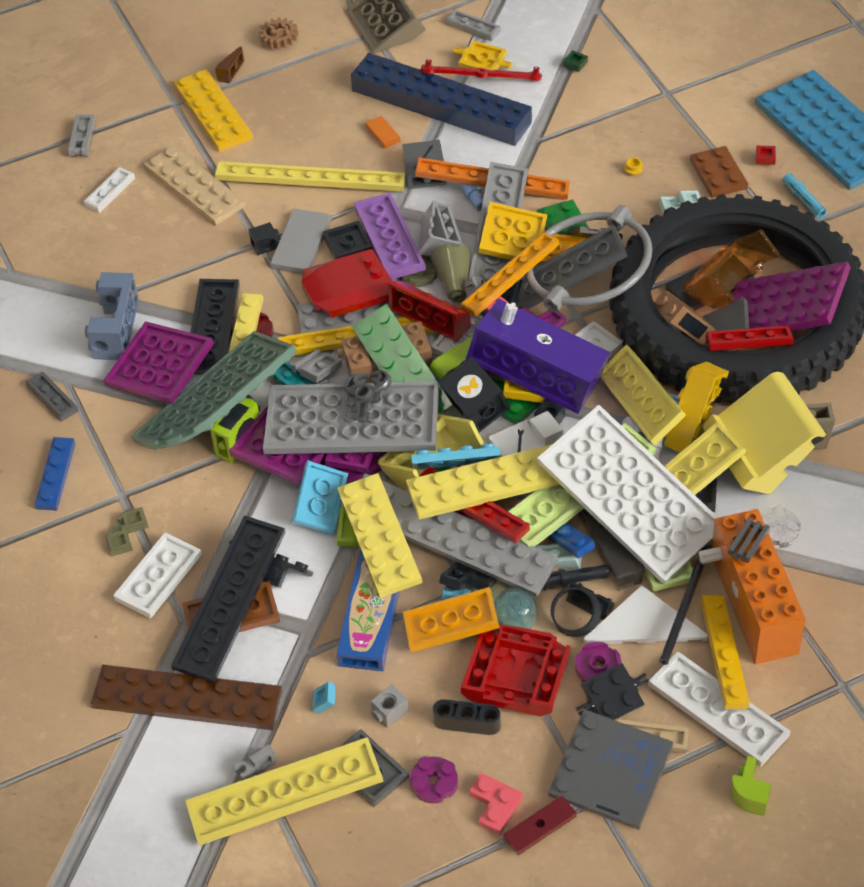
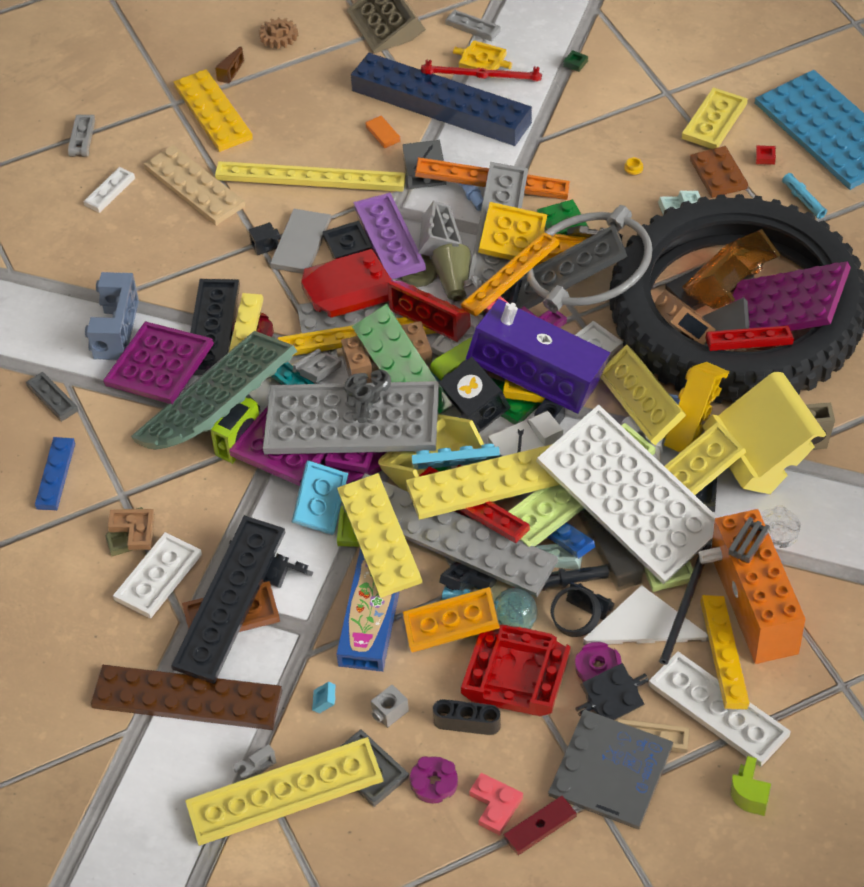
none -> medium nougat plate [108,509,155,550]
none -> light yellow plate [682,87,747,149]

